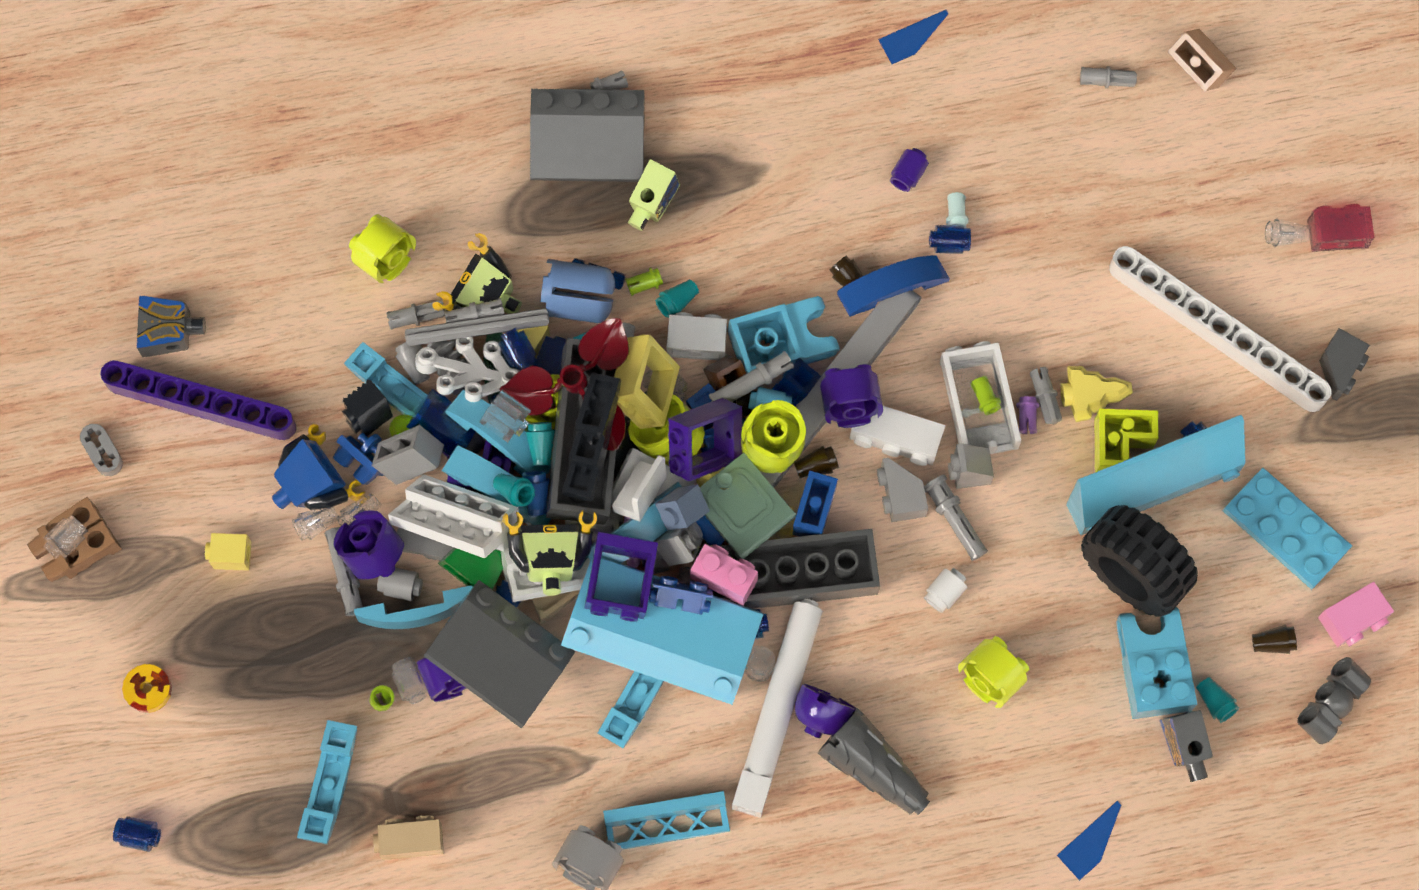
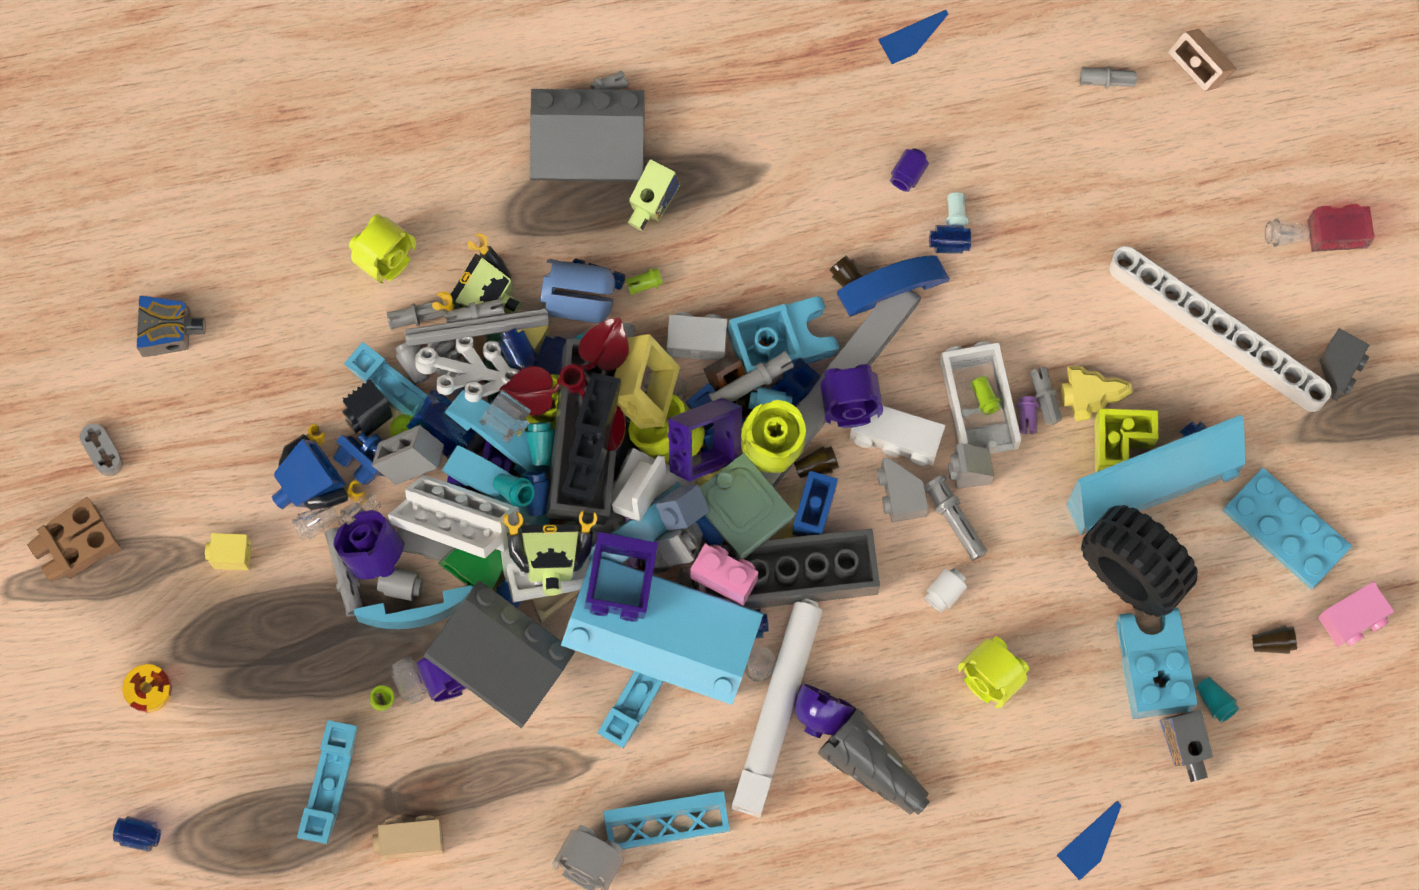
clear brick [43,515,88,559] -> none
dark purple beam [100,360,296,440] -> none
hinge [649,576,713,615] -> none
teal cone [655,279,699,318] -> none
dark grey piece [1297,657,1371,744] -> none

